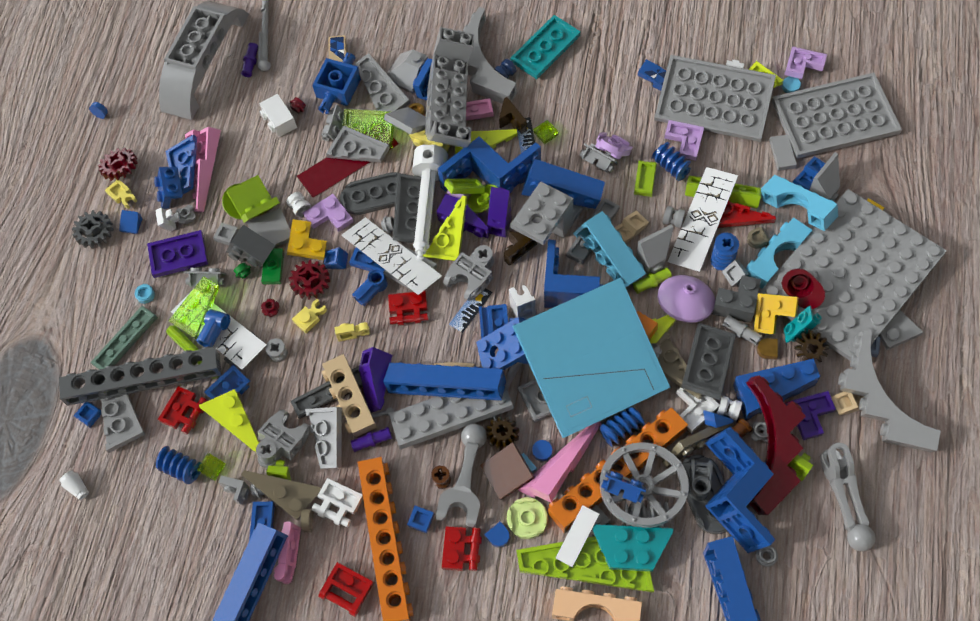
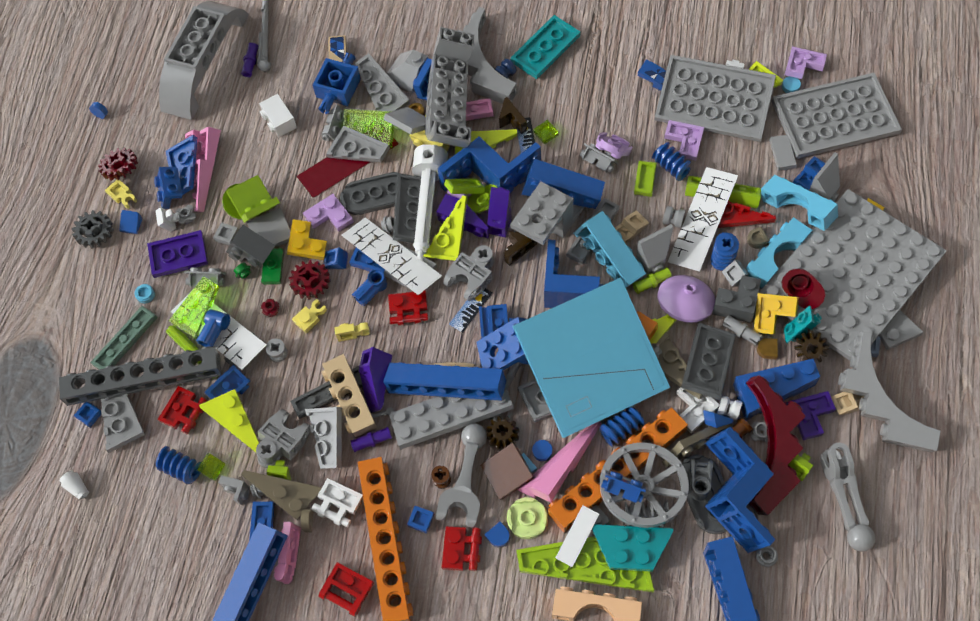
white wheel [286,192,311,217] -> none
dark red plate [290,97,306,113] -> none
white hinge [509,285,536,319] -> none

